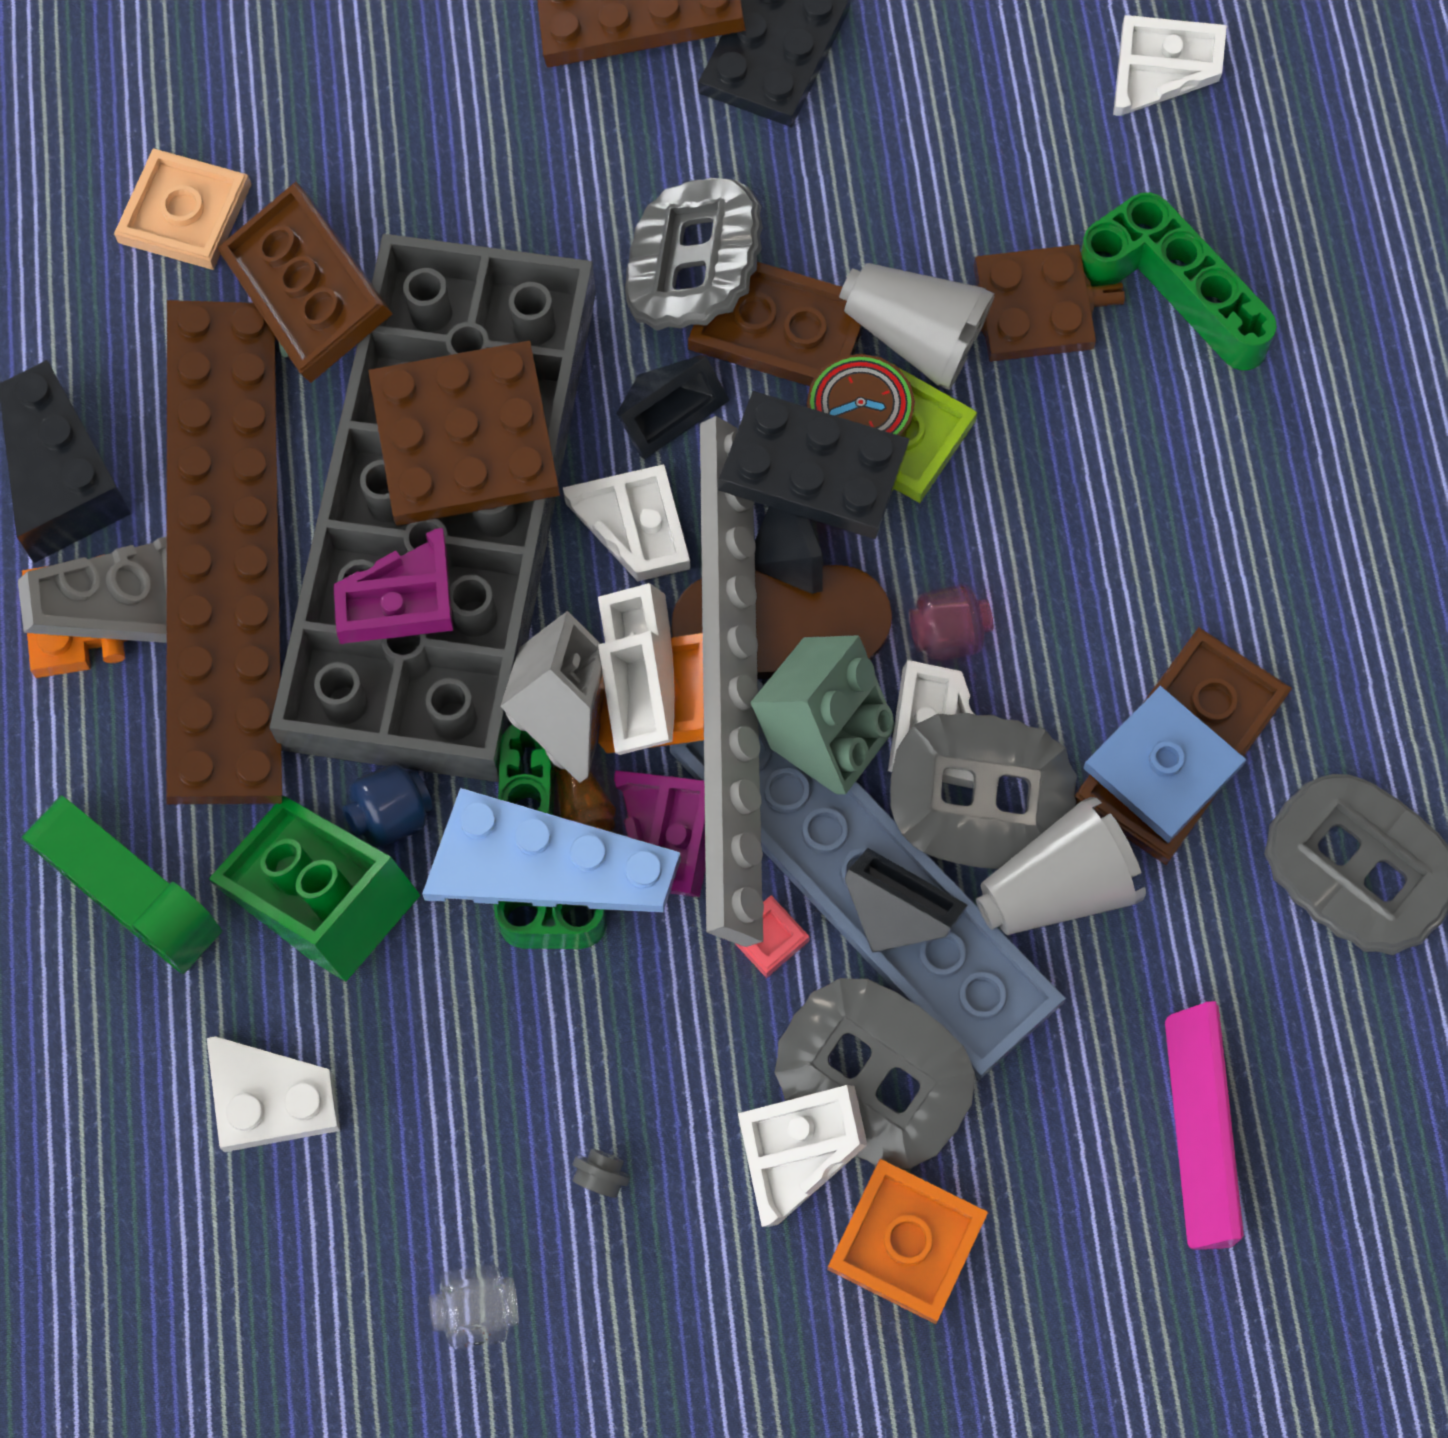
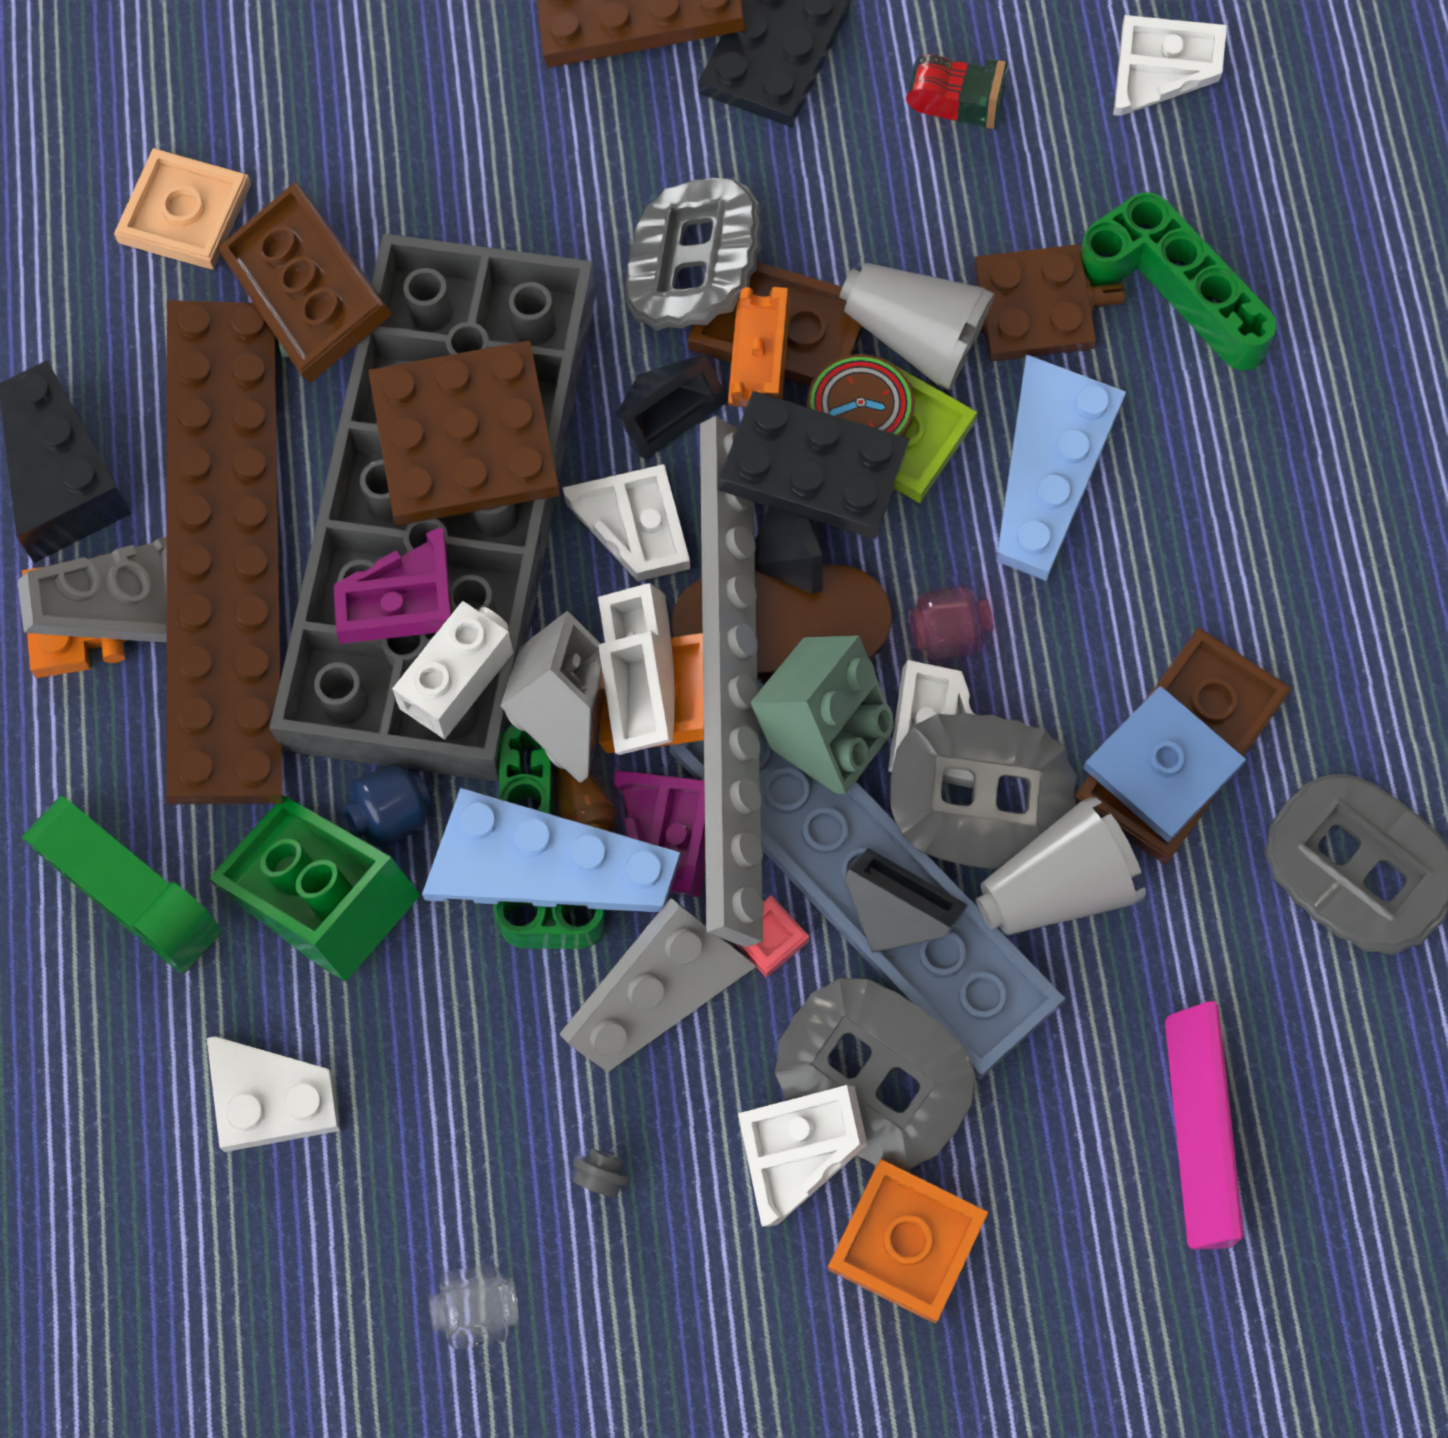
none -> white brick [392,601,514,740]
none -> light grey wing [560,898,756,1072]
none -> orange hinge [728,287,791,407]
none -> leg [906,54,1008,130]
none -> light blue wing [996,354,1126,581]

